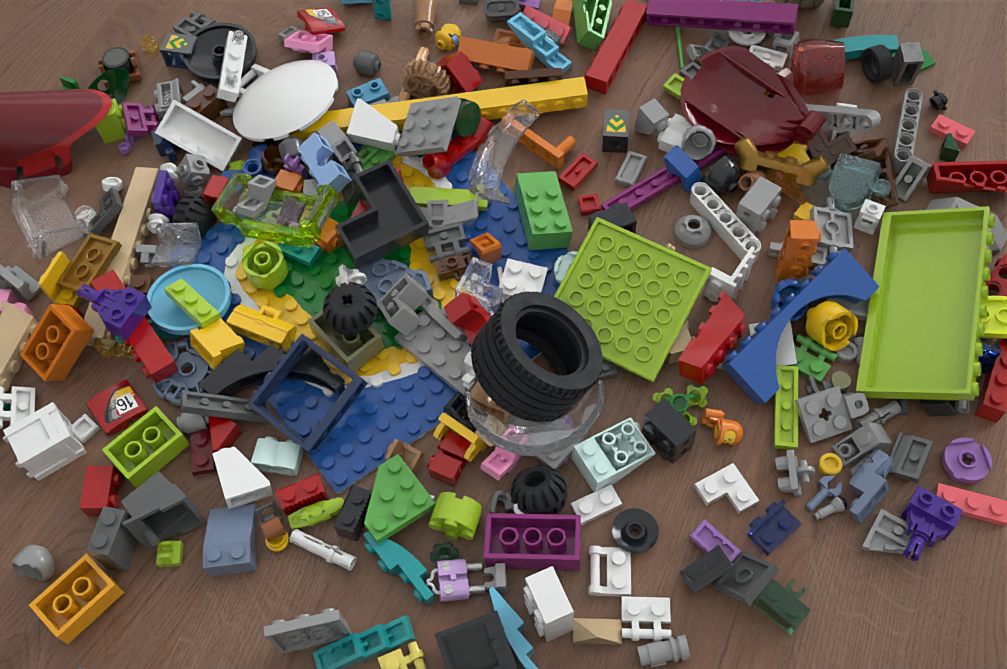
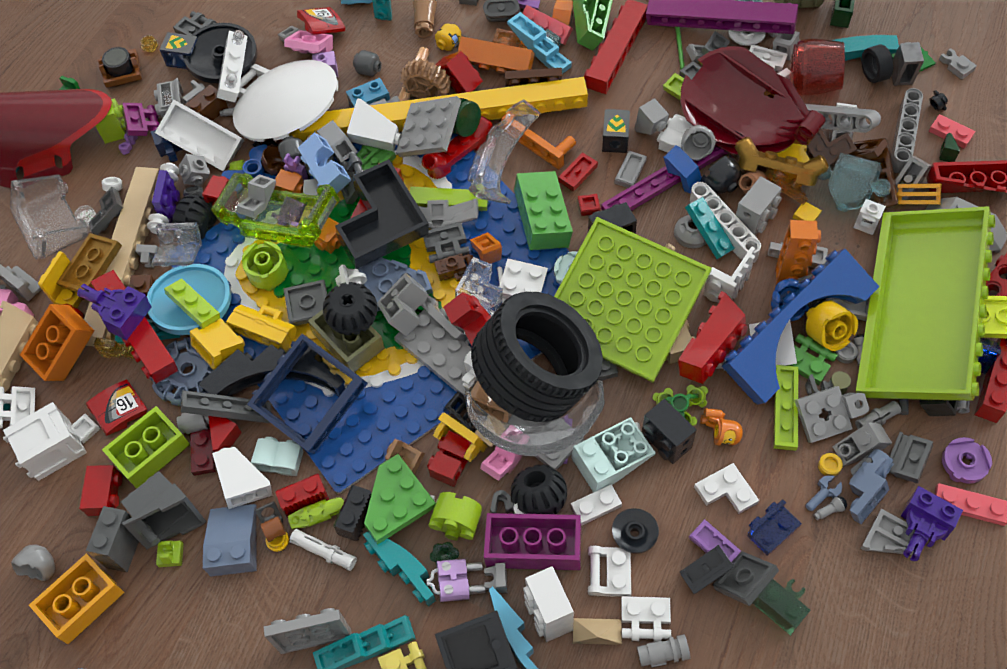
dark green piece [88,68,130,105] -> none
teal plate [278,233,322,267] -> none
light grey hips [775,450,815,497] -> none
light grey plate [810,197,853,254] -> none
none -> dark grey plate [284,279,327,326]
none -> teal plate [685,197,735,259]
none -> light orange tile [897,184,942,205]
none -> light grey plate [939,48,977,80]

